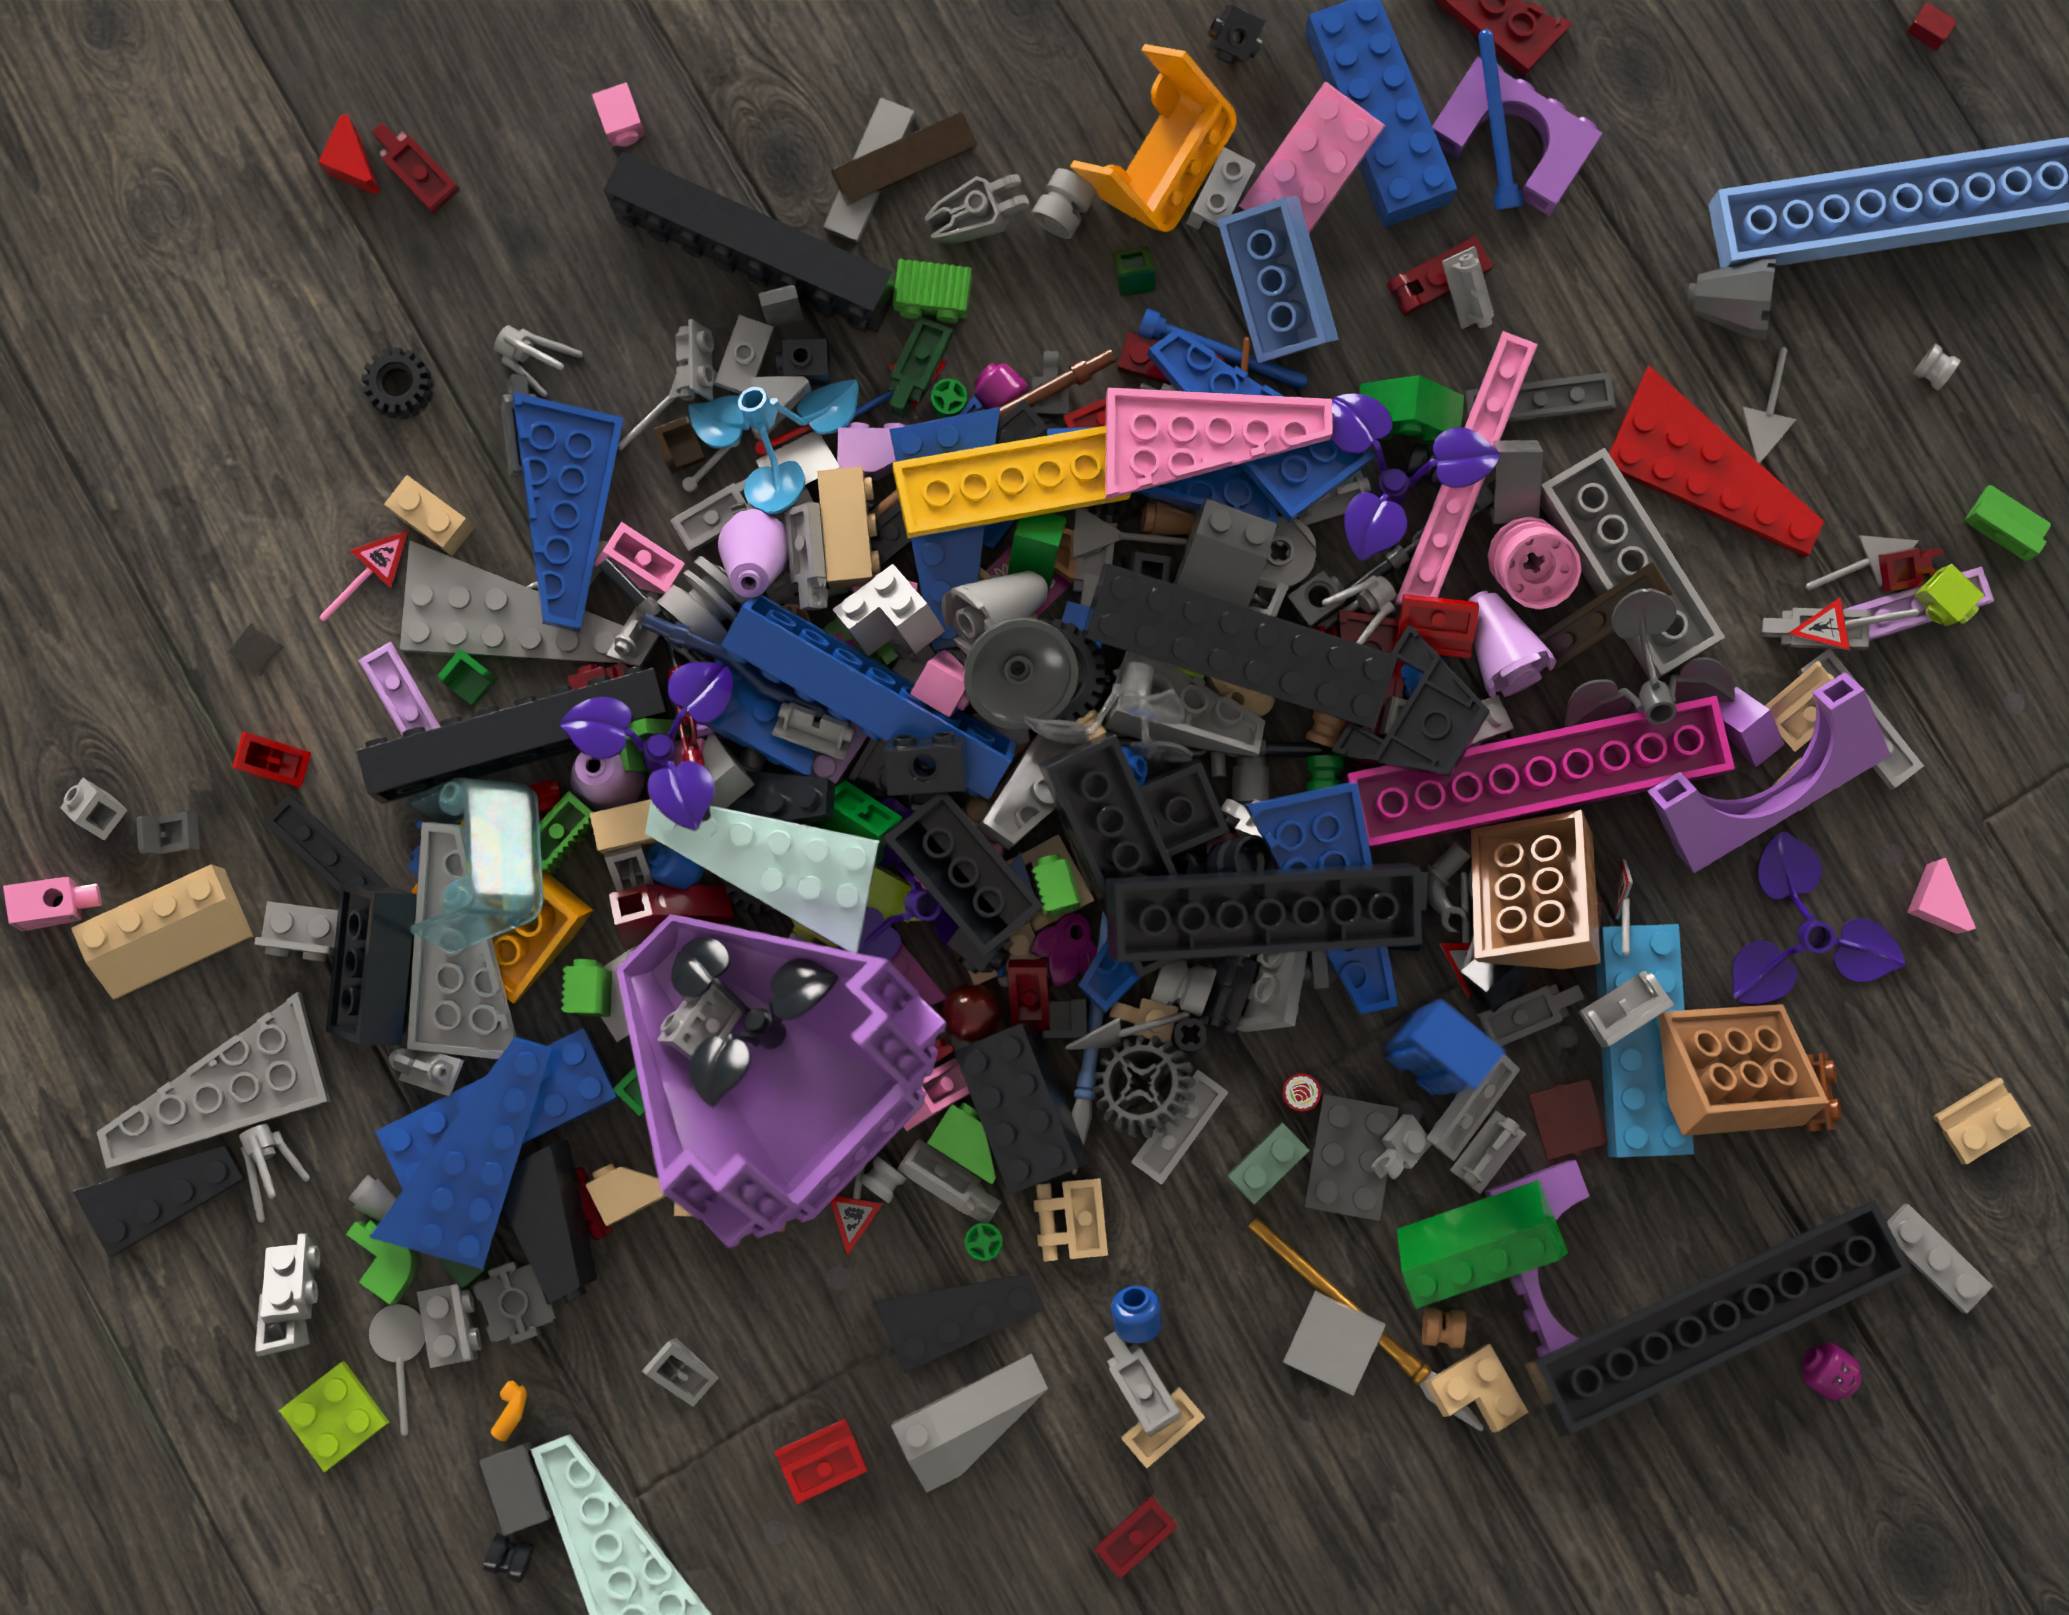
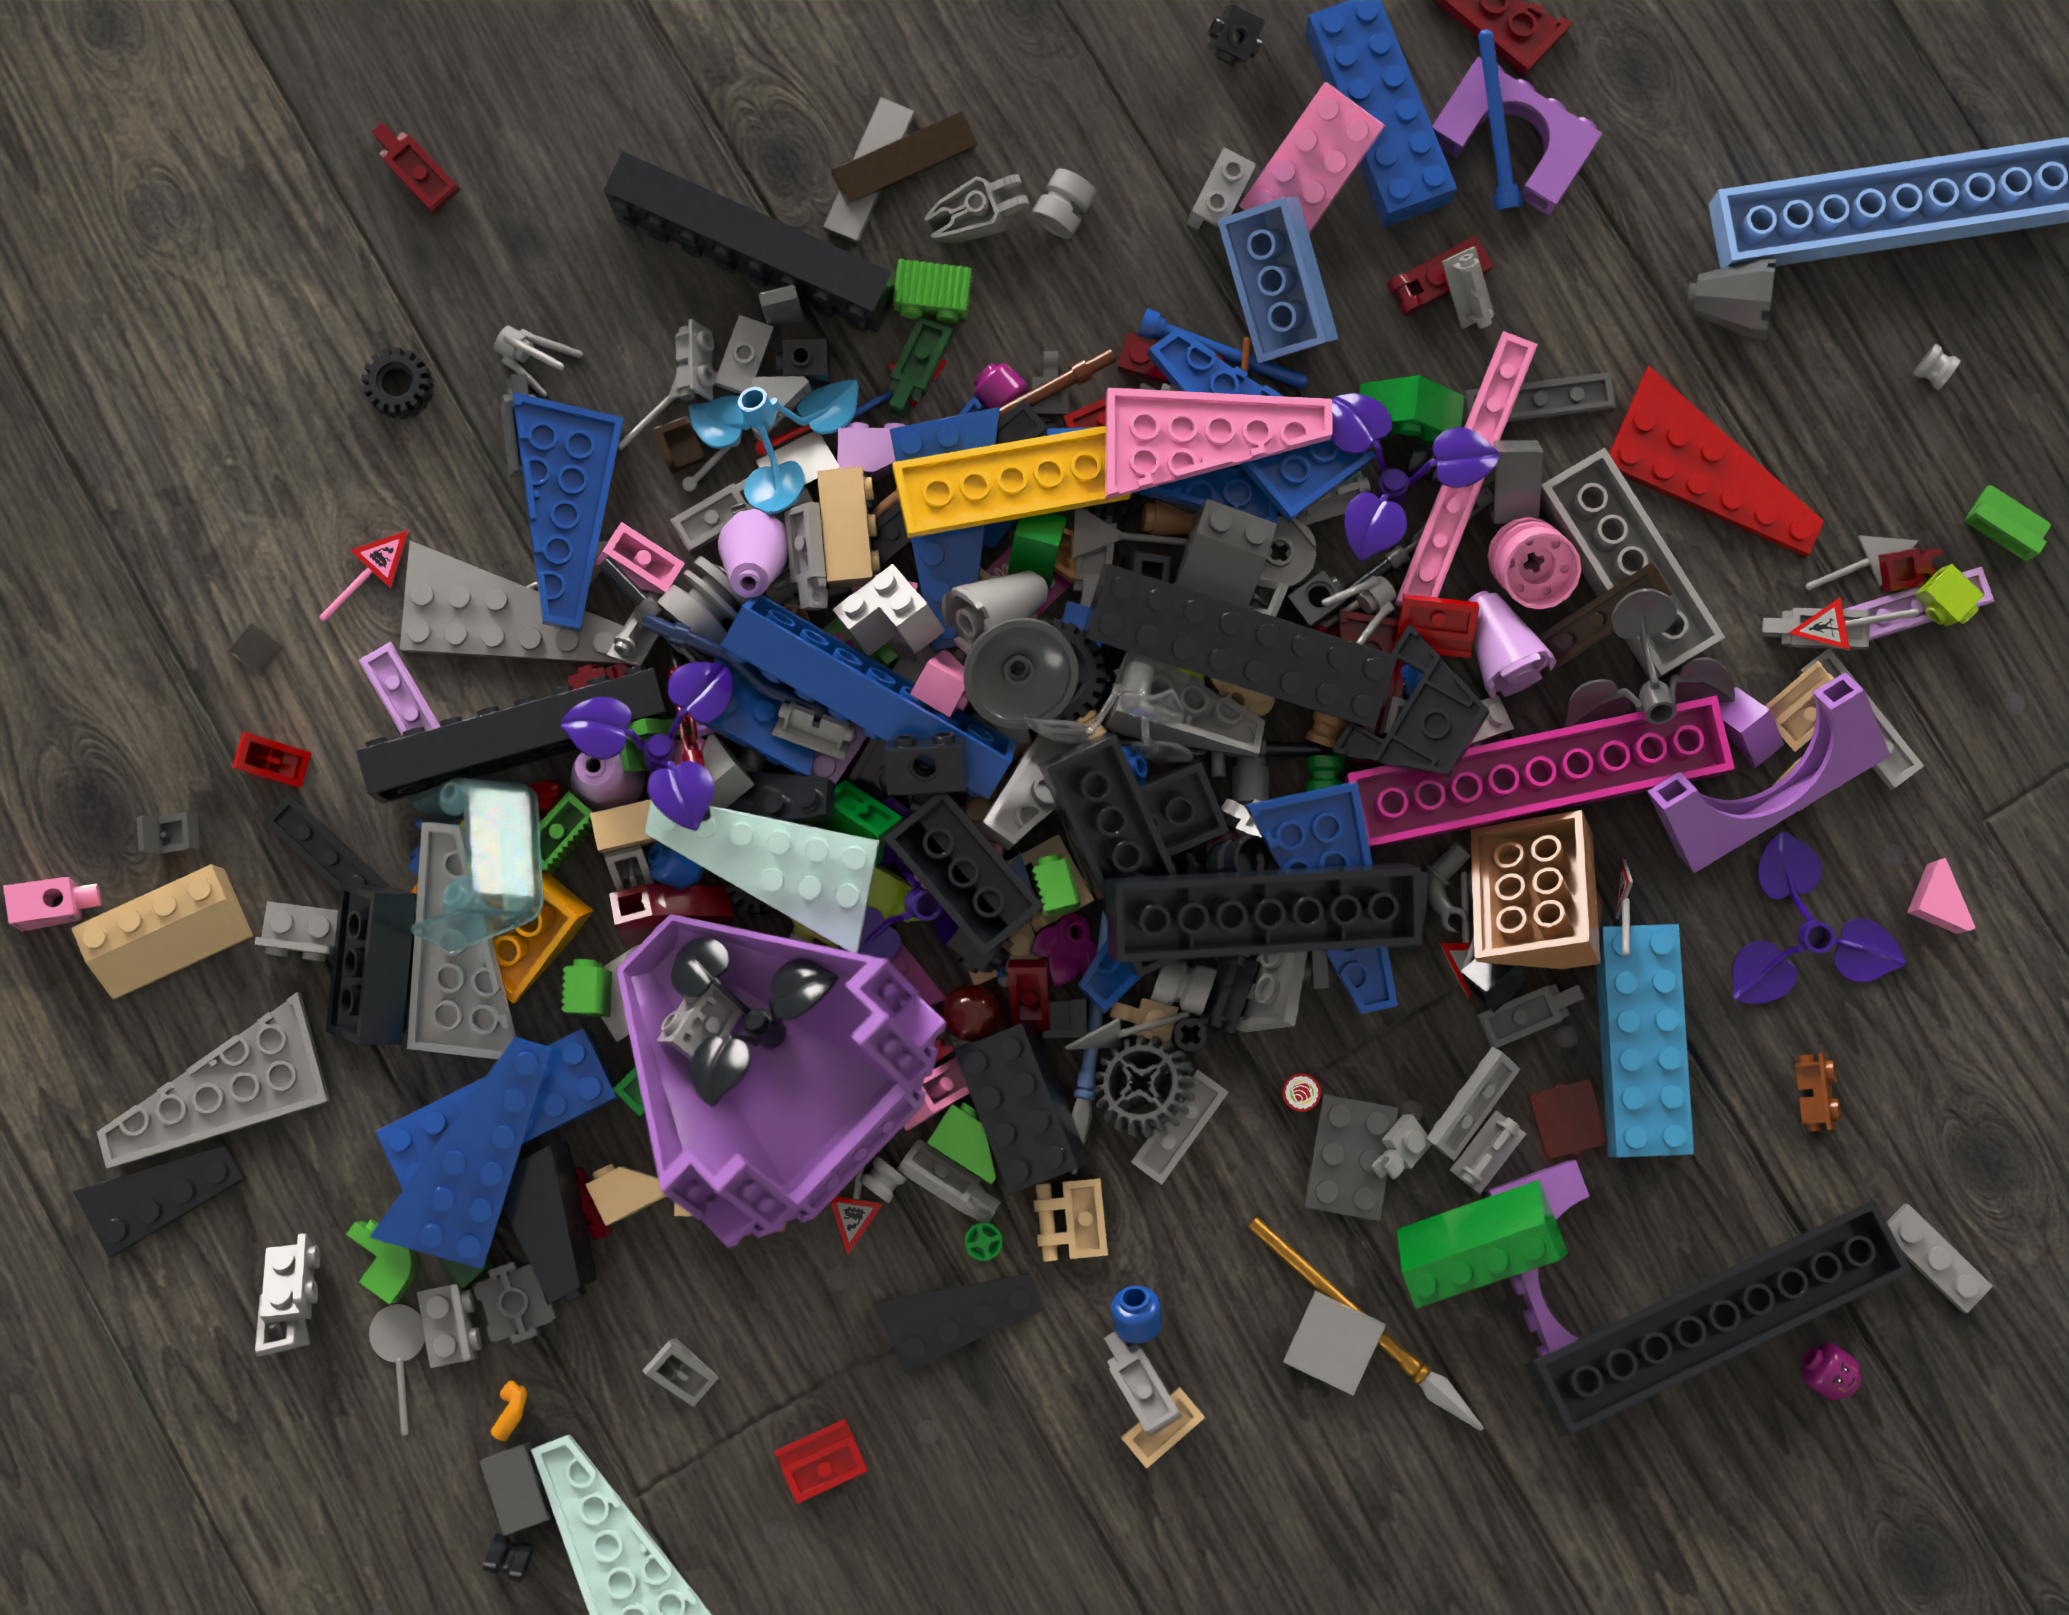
light grey brick [60,778,127,841] -> none
light grey plant [239,1124,310,1223] -> none
lime plate [279,1361,390,1472] -> none
red slope [318,114,381,194] -> none
light grey cone [348,1175,396,1222] -> none
tan brick [384,475,474,557] -> none
light grey hinge [389,1048,464,1097] -> none
green panel [437,649,497,707] -> none
bright pink brick [592,82,646,147] -> none
light grey wedge [891,1353,1048,1493] -> none
green wheel [931,378,968,419] -> none
light orange windscreen [1070,44,1236,232] -> none
dark red plate [1094,1495,1178,1579] -> none
dark green slope [1112,247,1156,297] -> none
sand green brick [1225,1123,1310,1204] -> none
blue brick [1382,1000,1506,1096] -> none
medium nougat wheel [1422,1307,1466,1349] -> none
tan plate [1424,1344,1528,1432] -> none
light grey hinge [1579,971,1674,1048] -> none
medium nougat slope [1658,1004,1829,1136] -> none
light grey piece [1742,347,1797,464] -> none
dark red slope [1906,1,1957,51] -> none
tan plate [1932,1078,2031,1164] -> none

